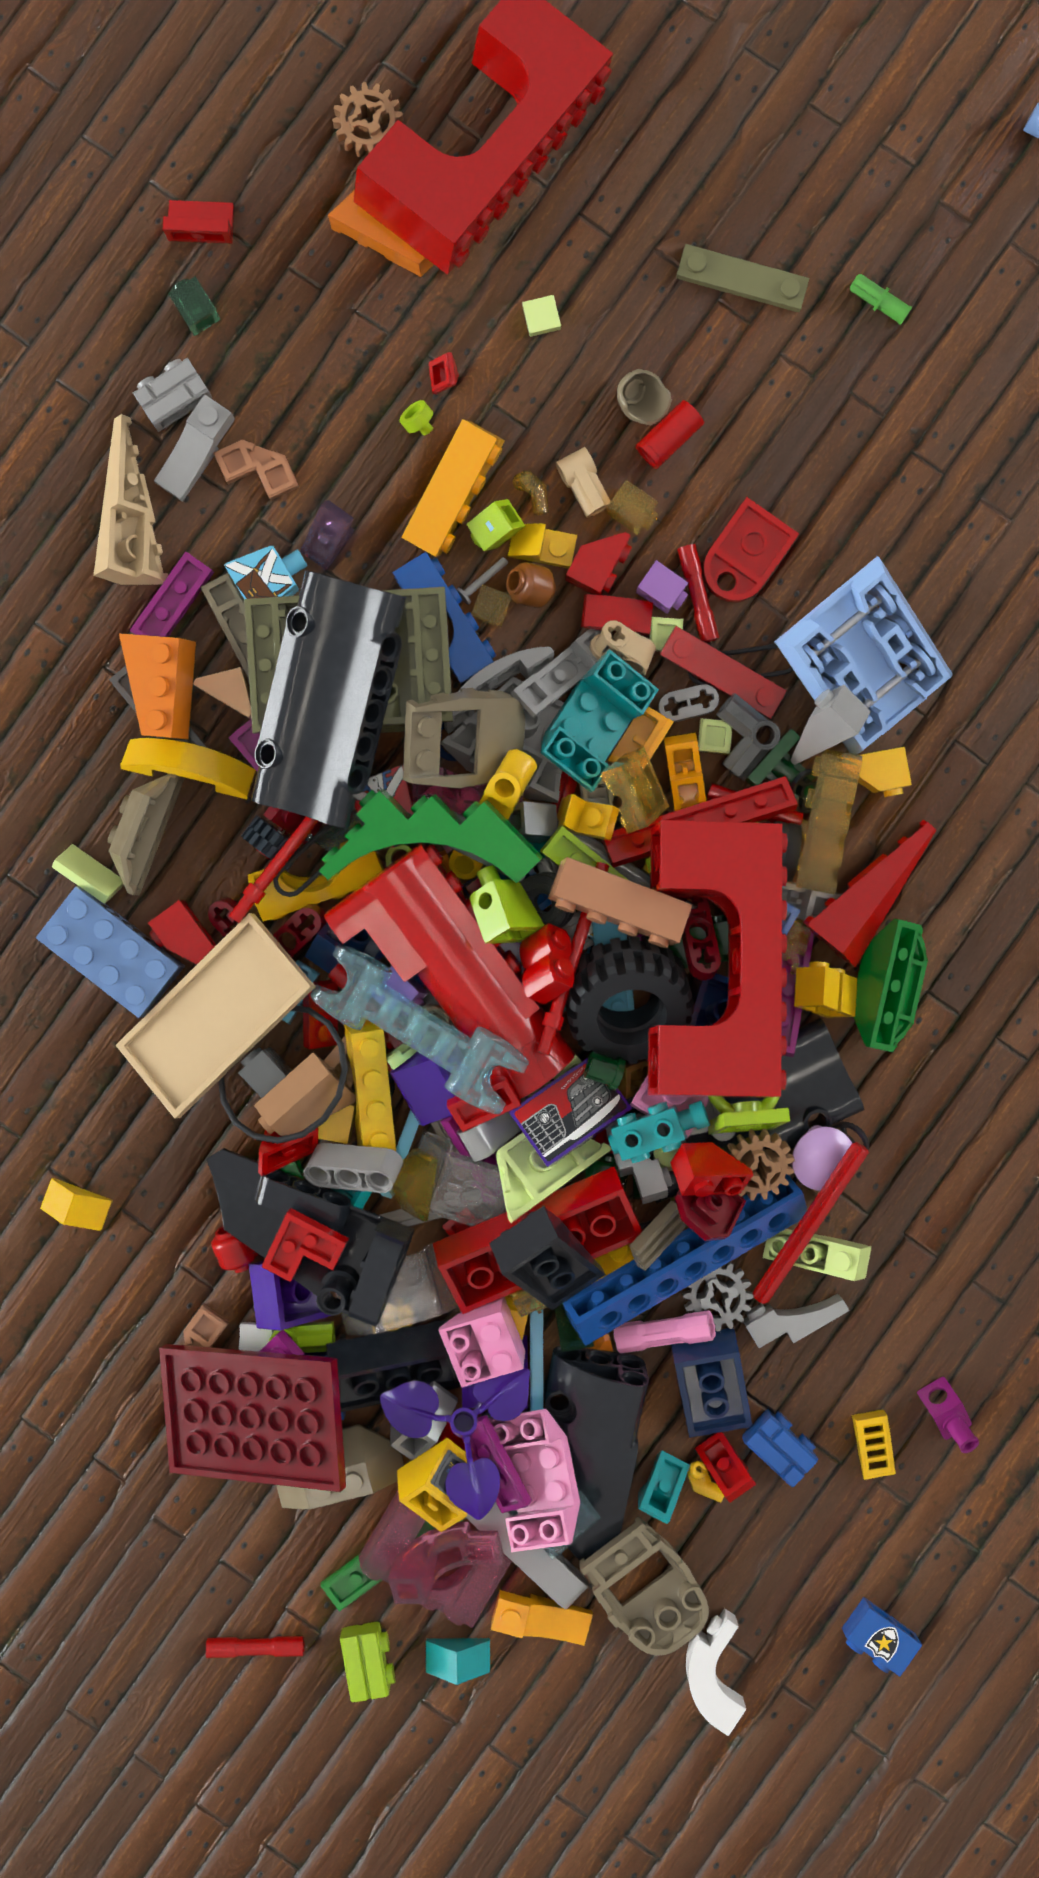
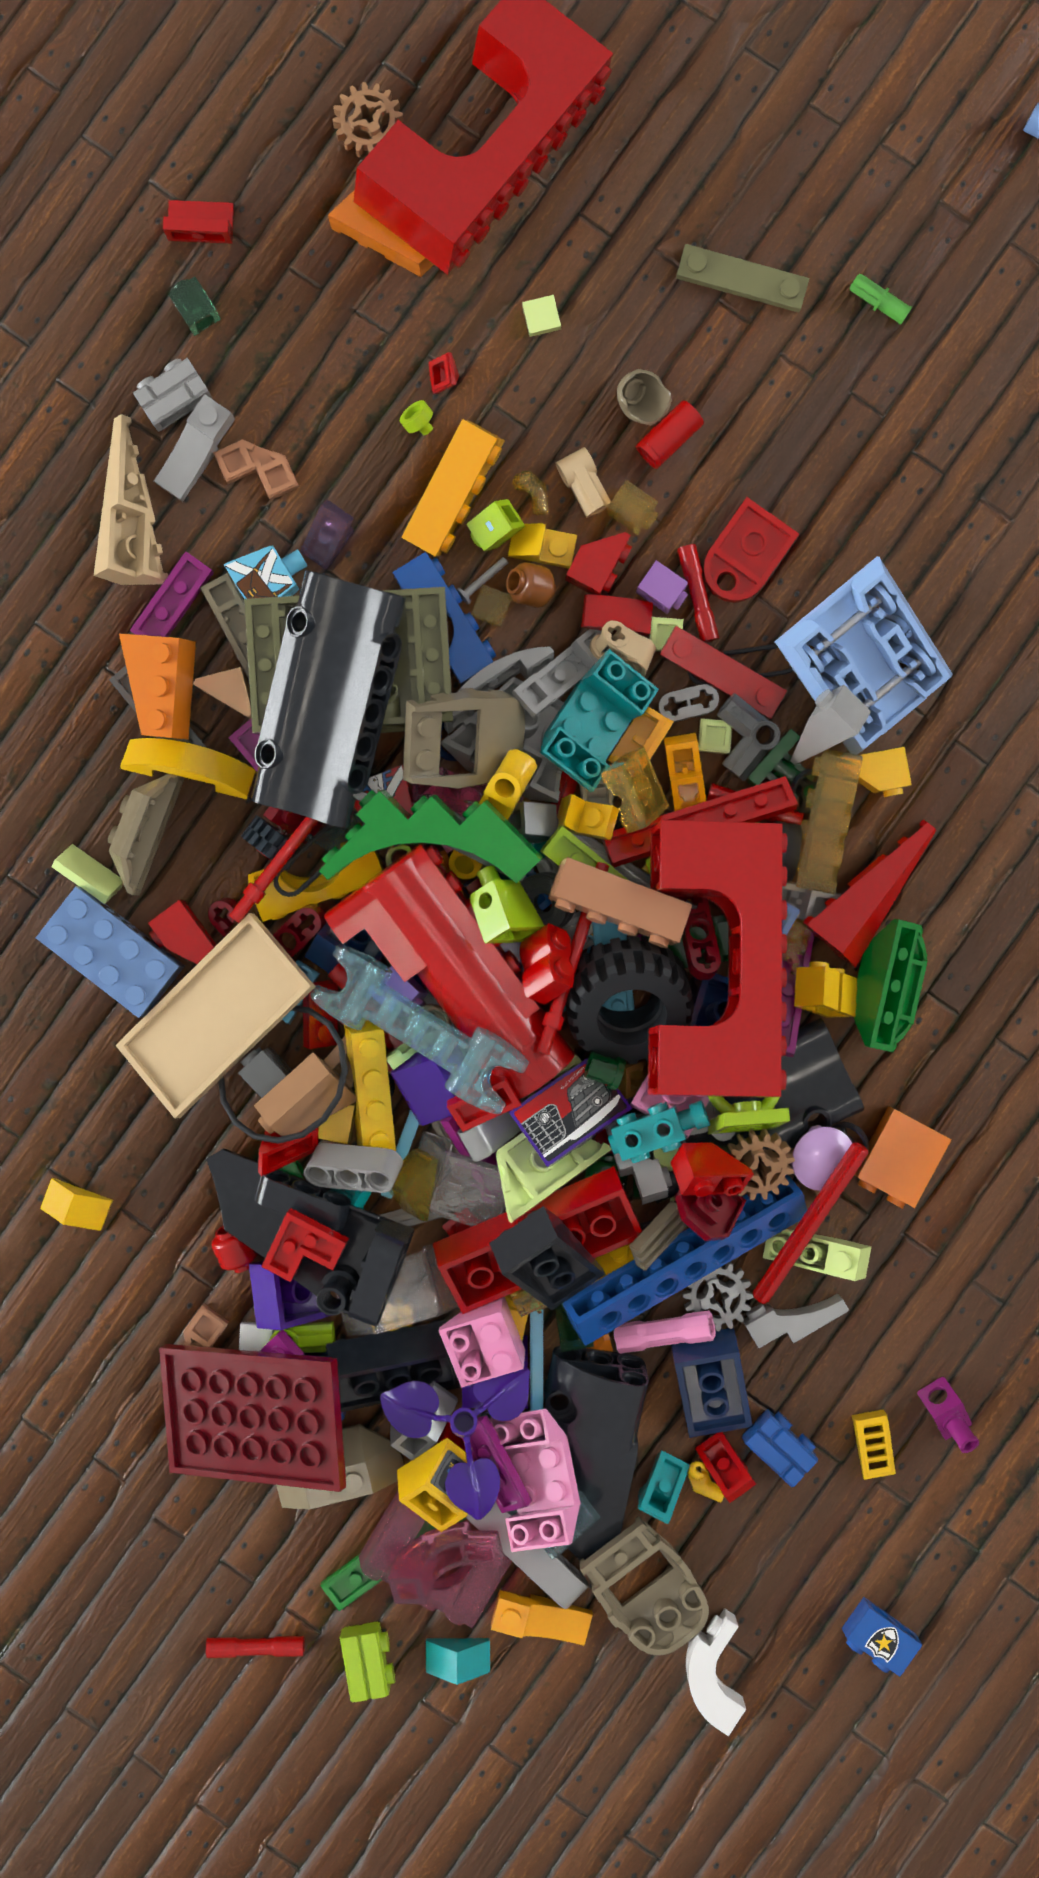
none -> orange brick [854,1106,952,1209]

